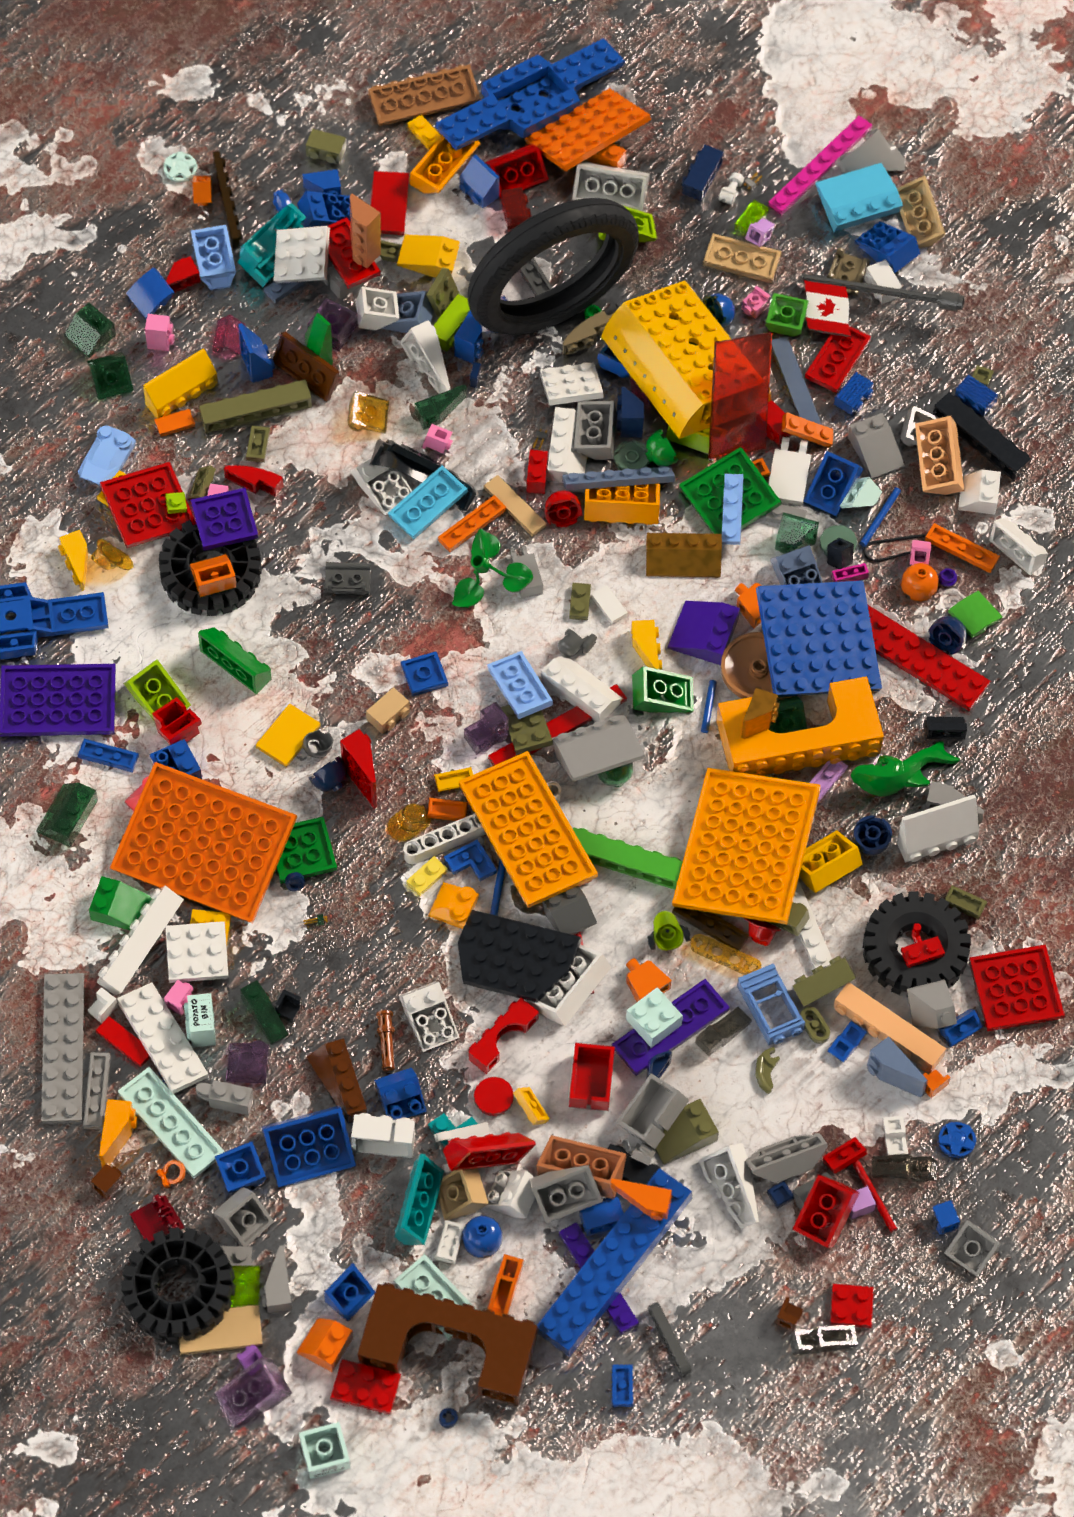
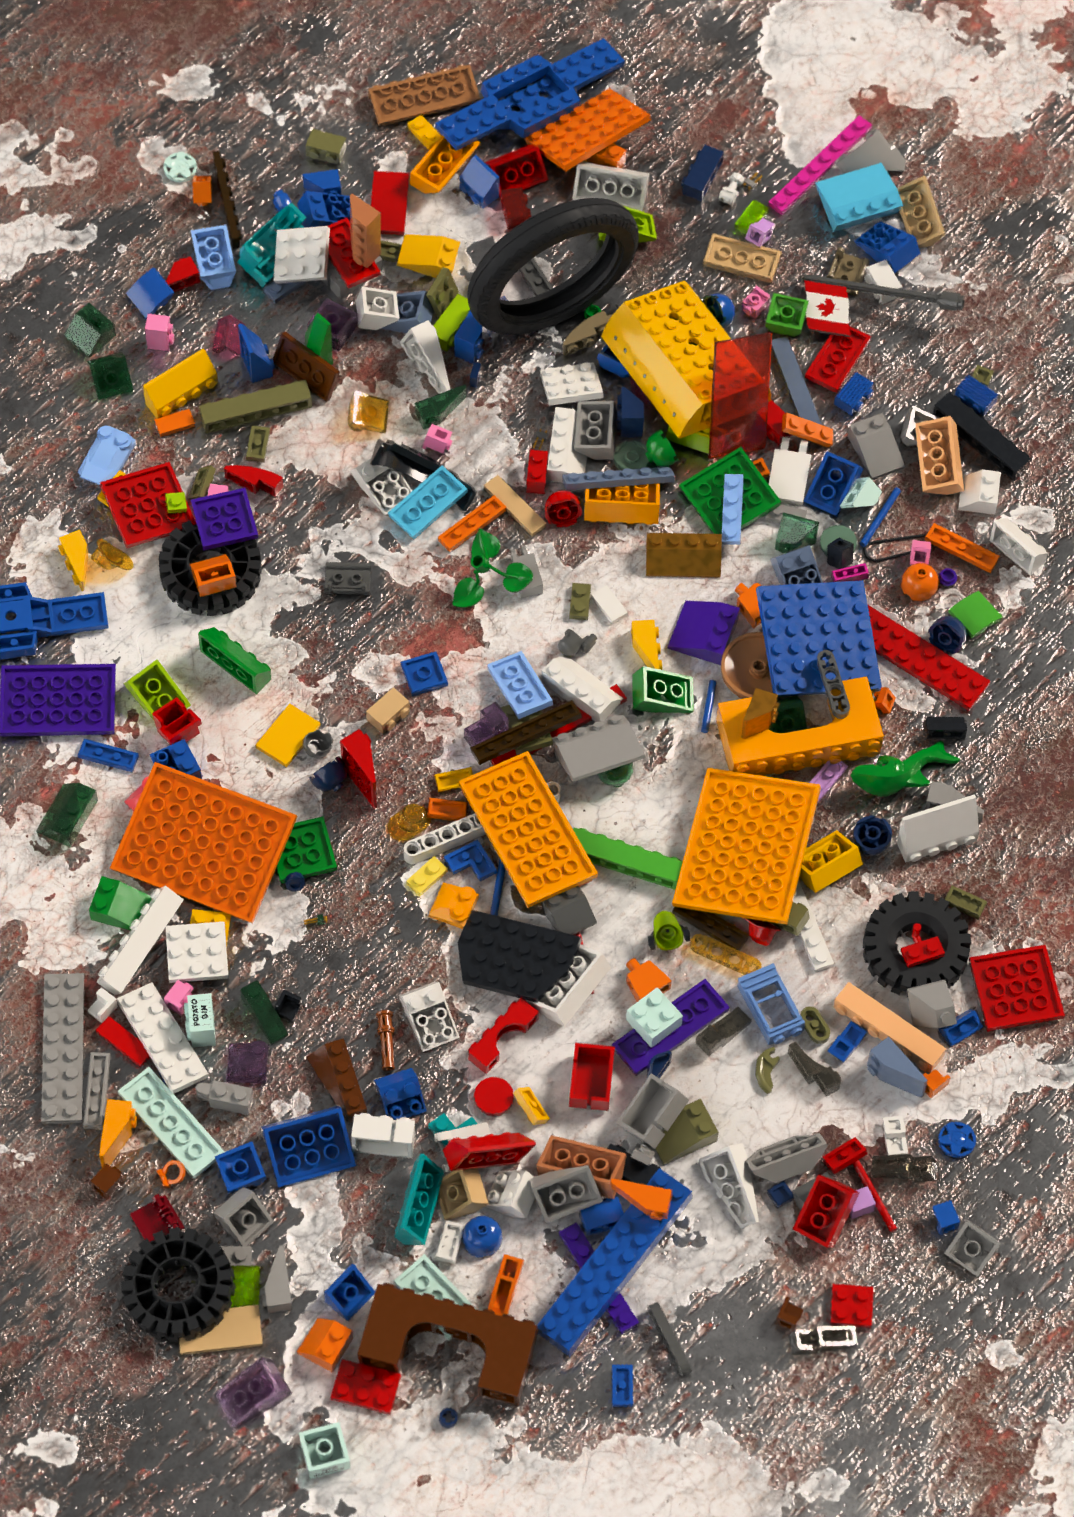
medium lavender tile [237,1344,265,1374] -> none
olive wedge [792,956,856,1007] -> none
none -> dark brown plate [470,700,582,765]
none -> clear smoke slope [787,1041,841,1097]
none -> dark grey beam [817,650,850,719]
none -> orange tile [874,687,896,714]

